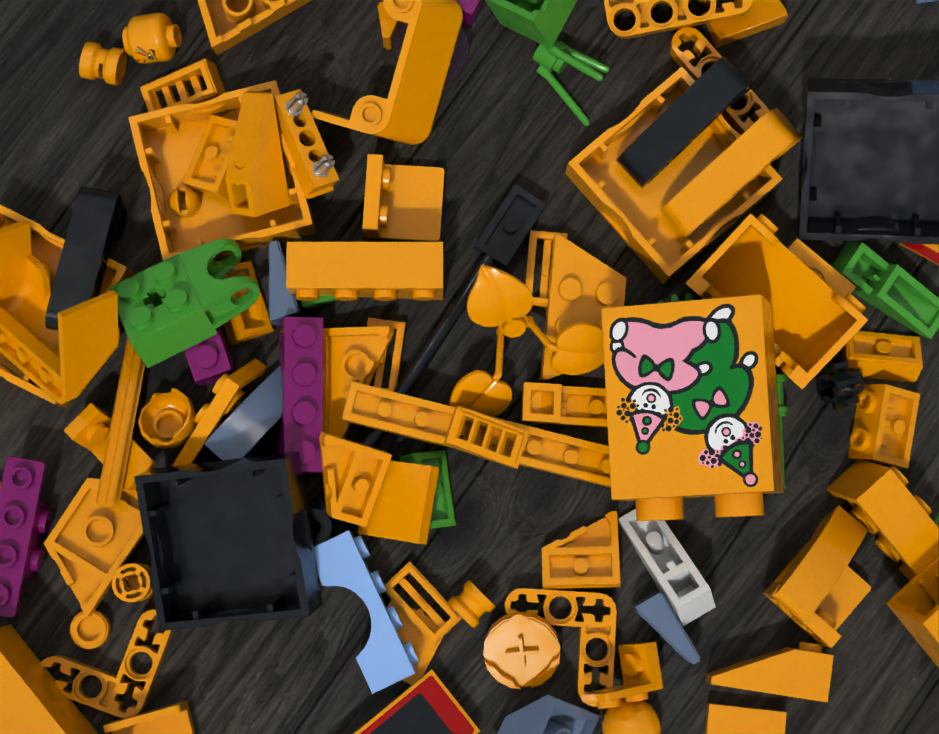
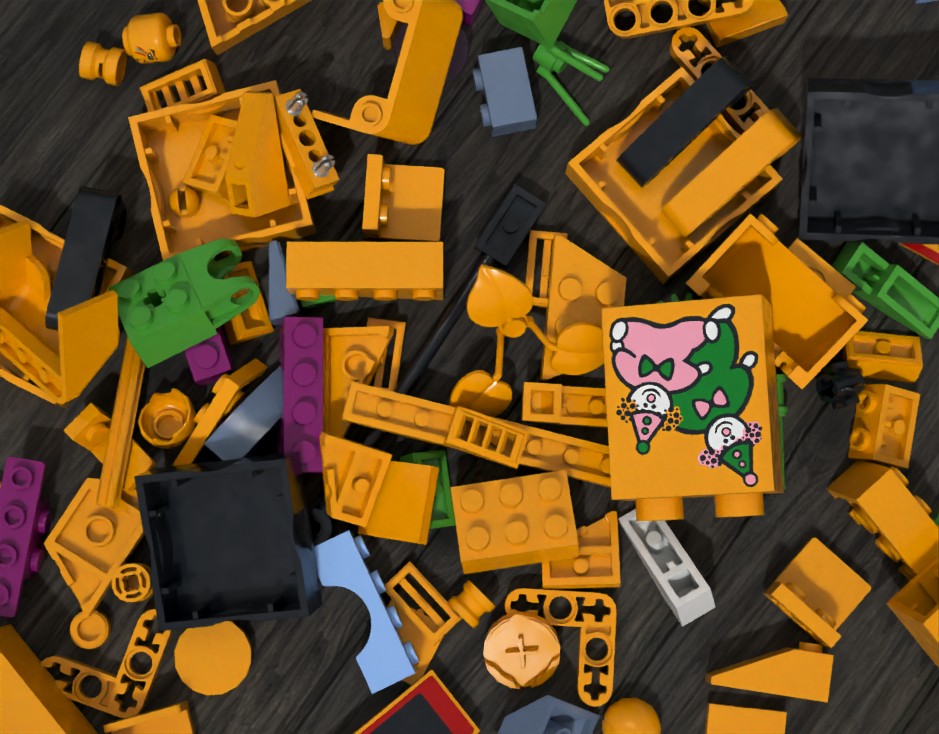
light orange bracket [581,641,663,709] -> none
sand blue slope [632,591,700,665] -> none
light orange slope [775,505,868,621] -> none
none -> light orange tile [174,620,253,695]
none -> light orange brick [450,470,579,574]
none -> sand blue brick [472,47,537,137]

